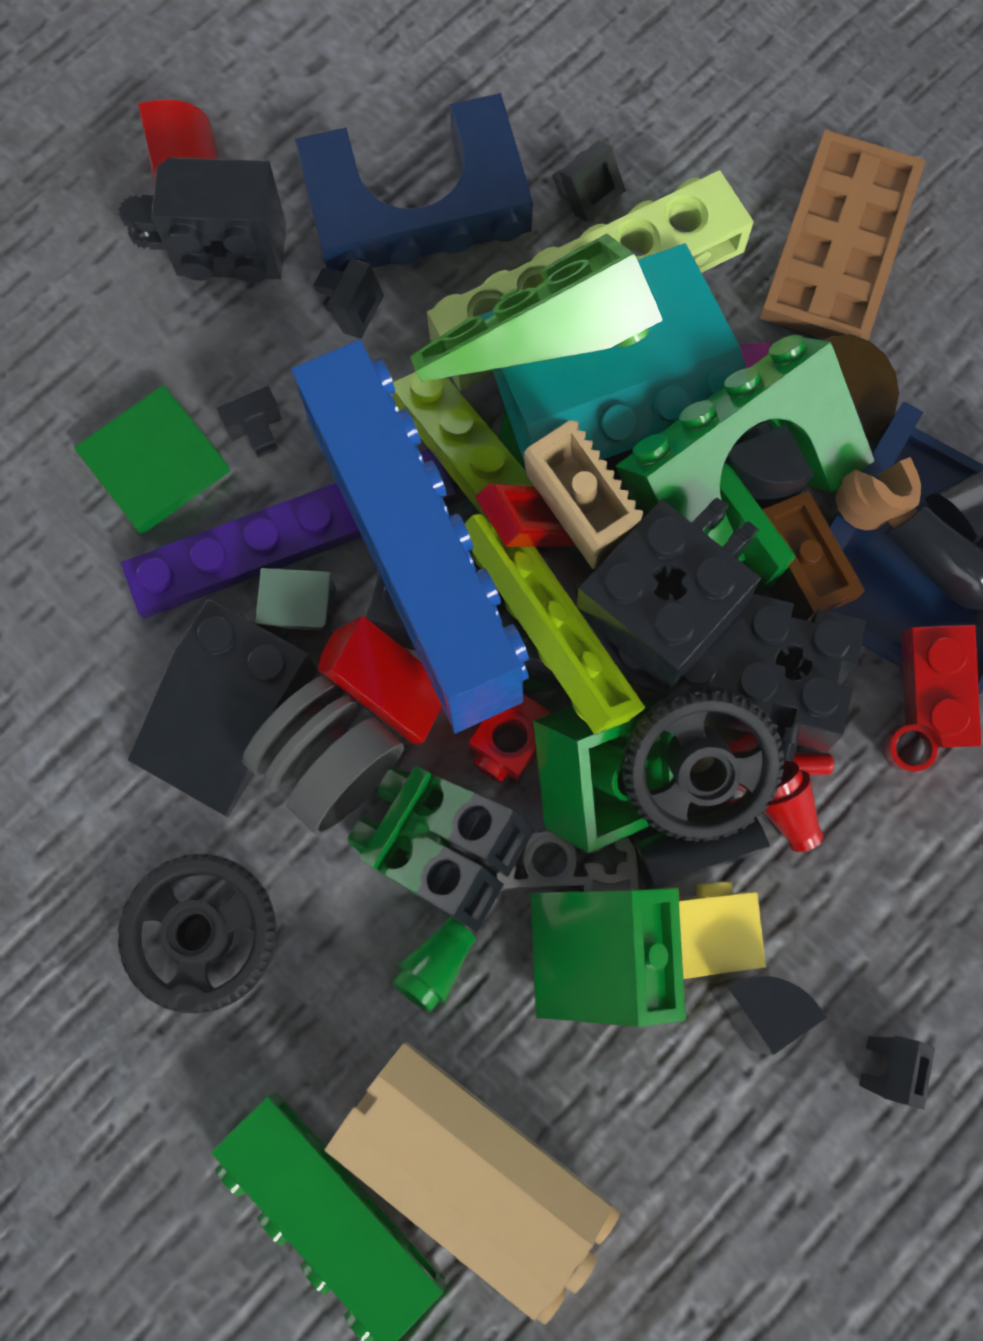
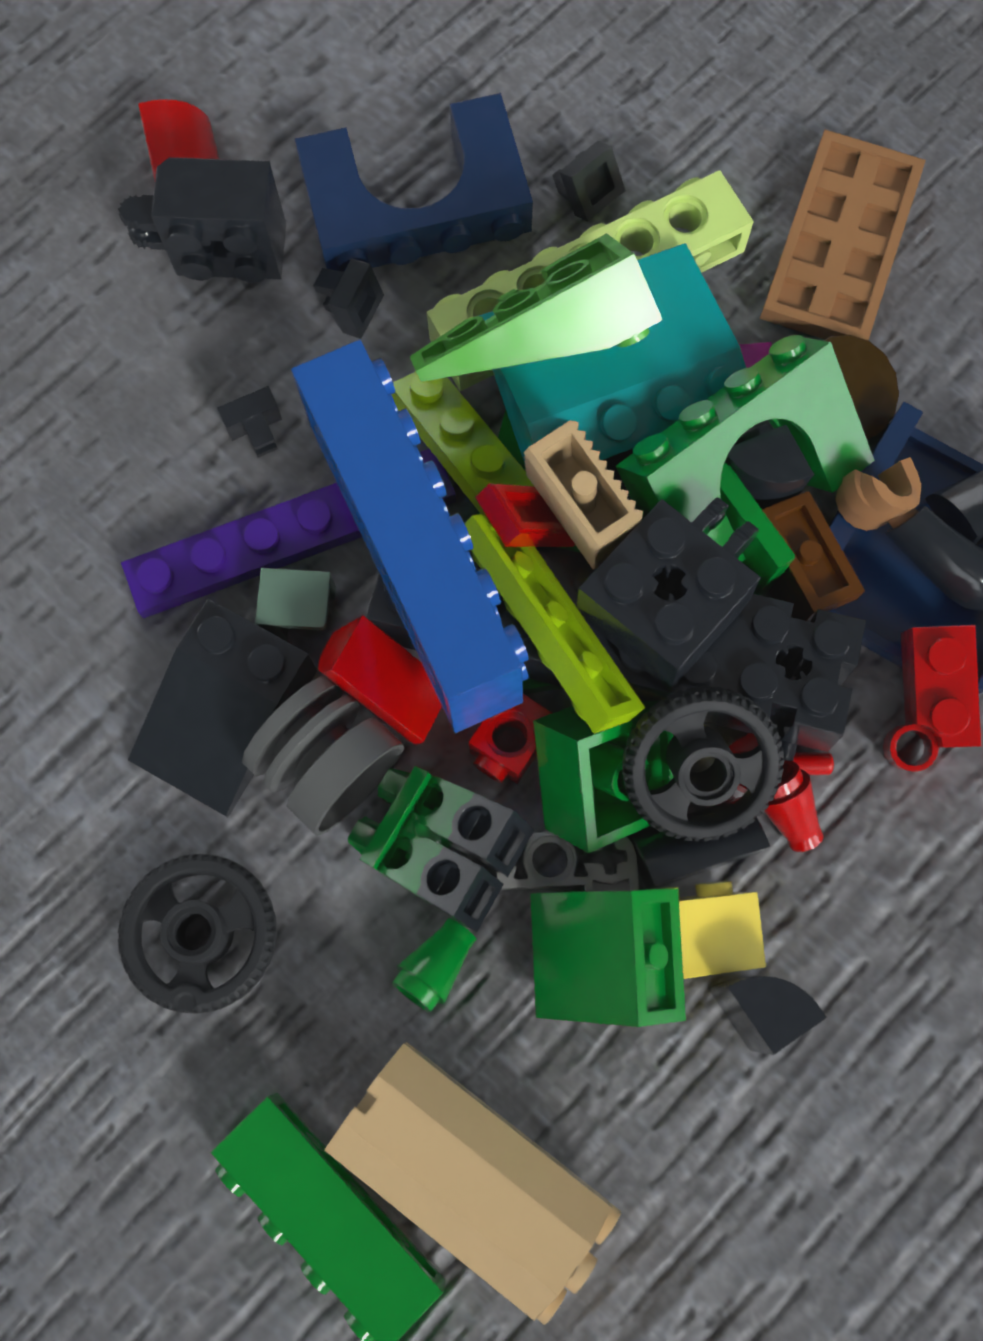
green tile [74,384,230,536] -> none
black tile [859,1035,935,1110] -> none

